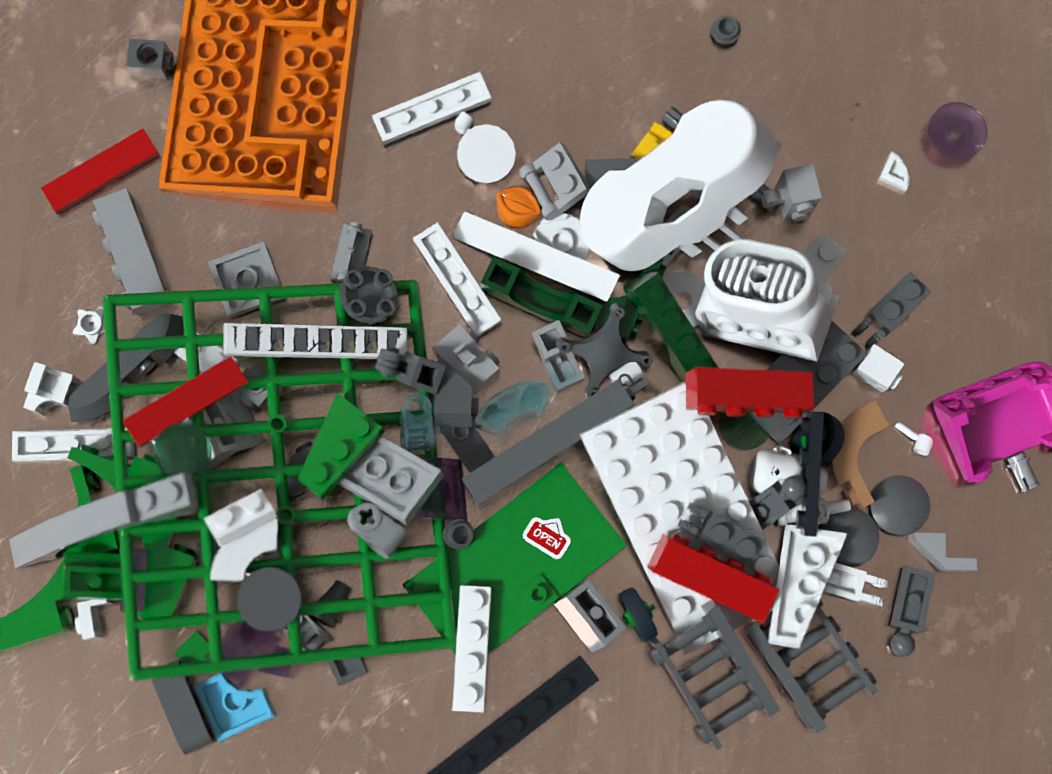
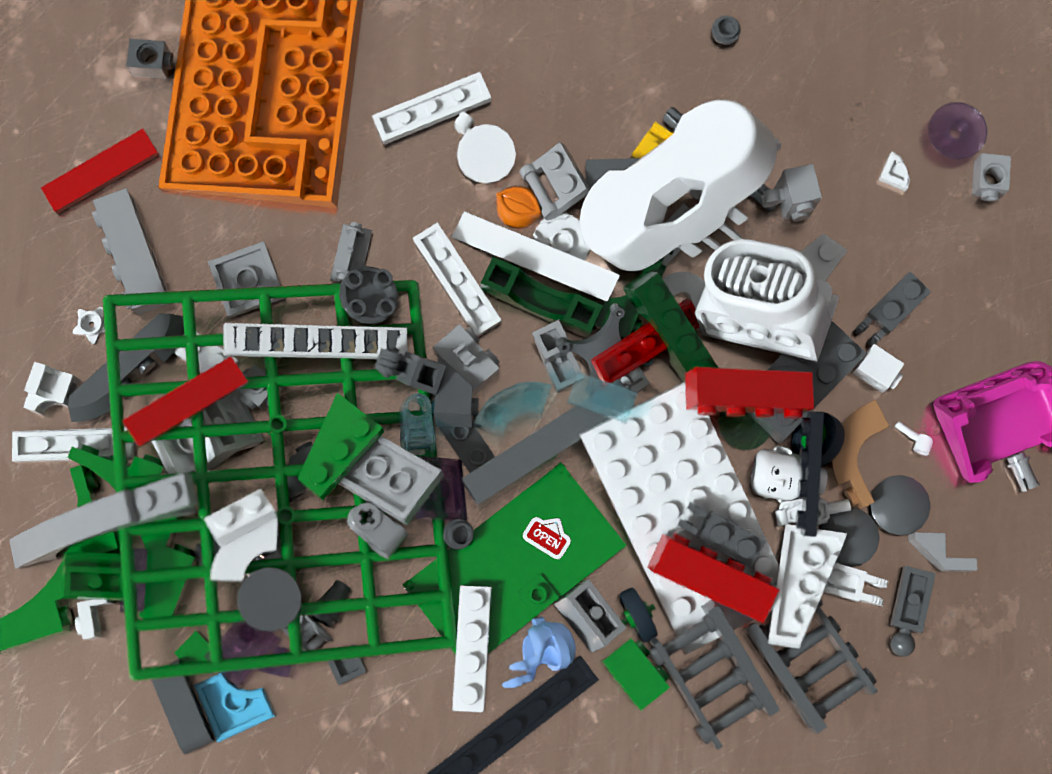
clear green piece [153,423,212,478] -> none
dark grey plate [749,476,807,530] -> none
none -> light blue hair [502,617,576,688]
none -> clear light blue tile [567,372,637,424]
none -> red tile [591,299,700,386]
none -> green brick [601,638,670,711]
none -> light grey brick [972,153,1011,201]

